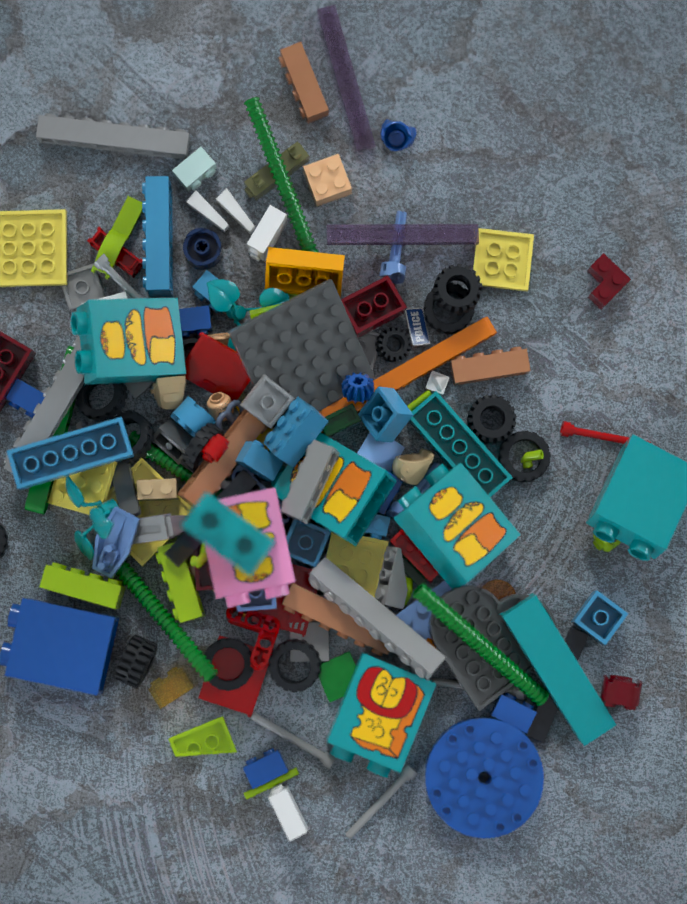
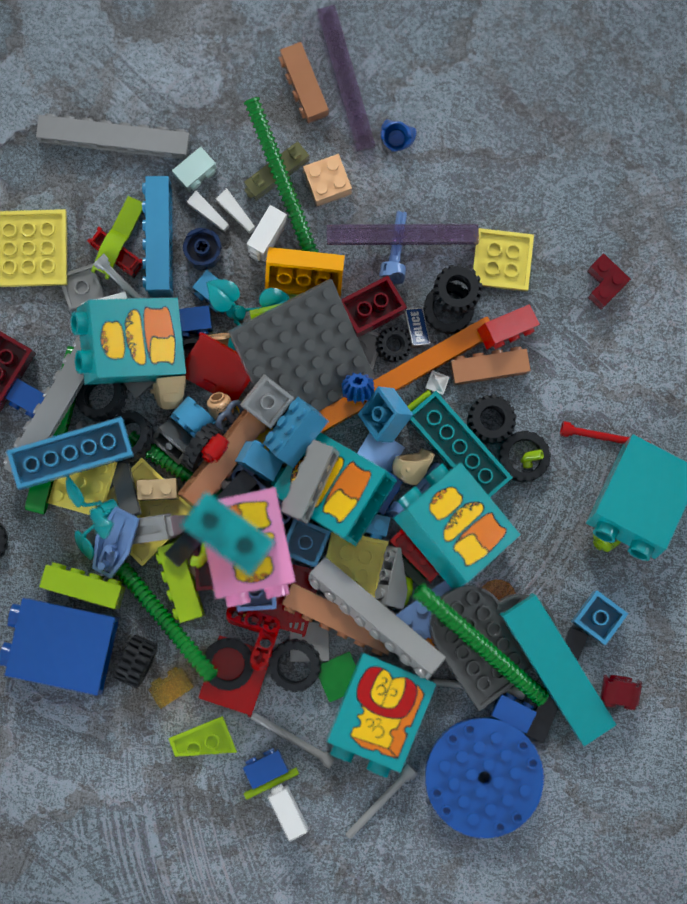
dark green tile [323,403,361,437] -> none
none -> brick [477,304,540,350]

